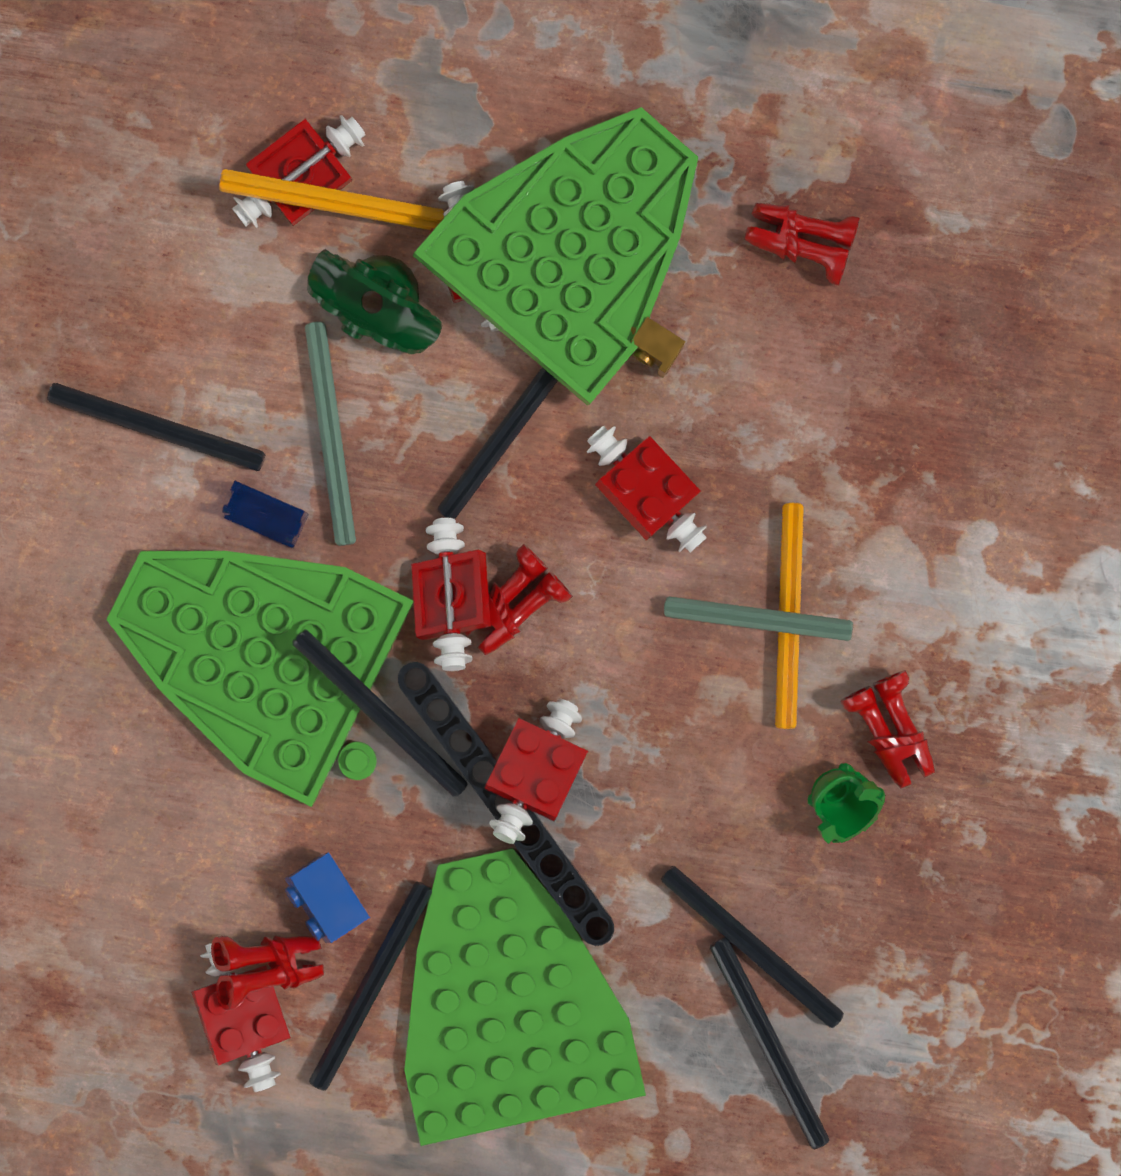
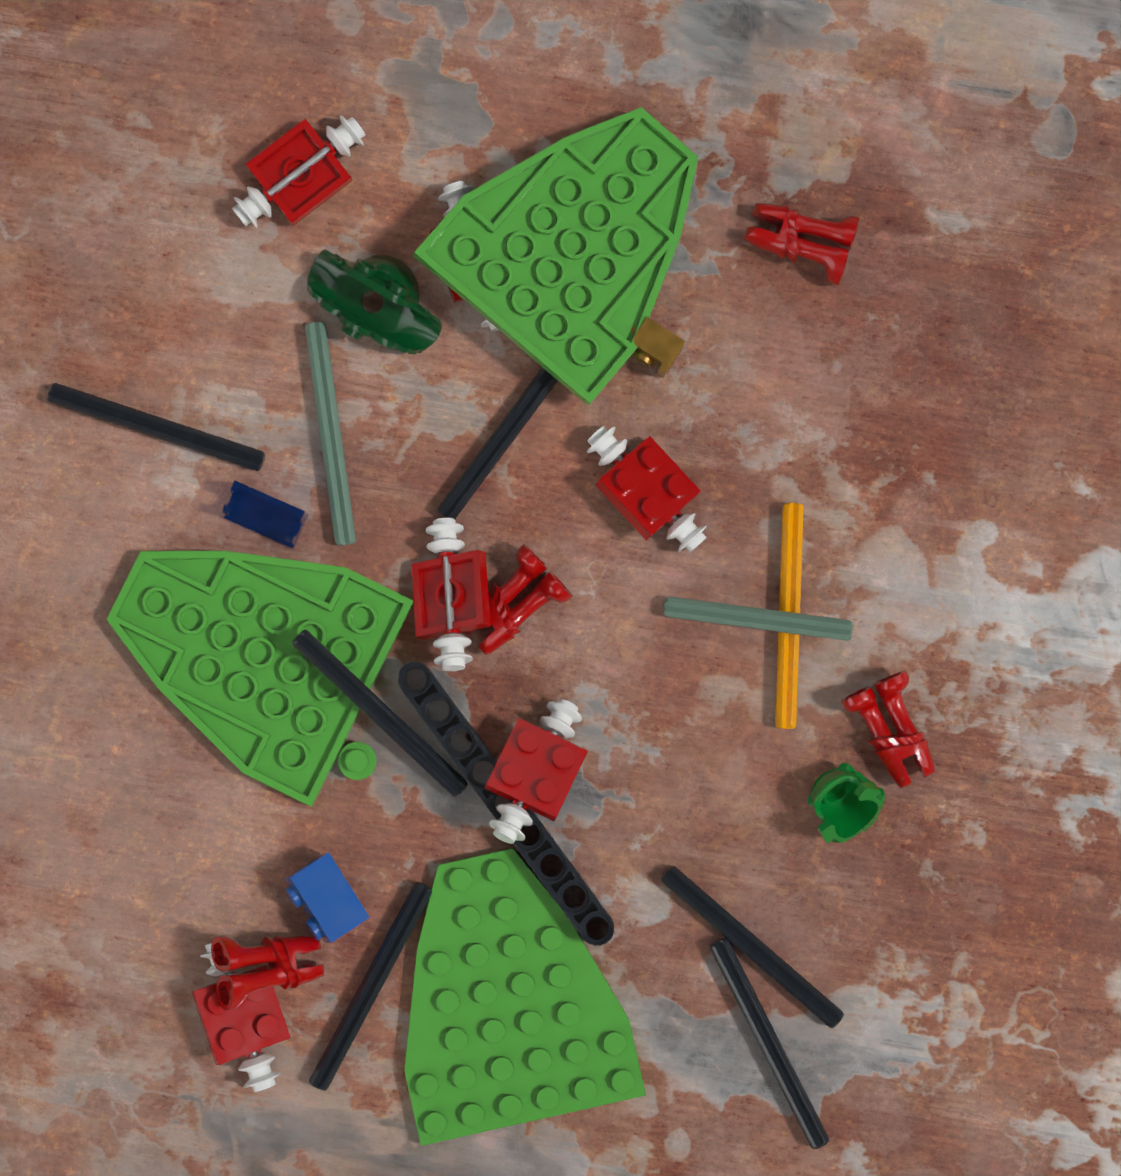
light orange axle [219,169,444,230] -> none

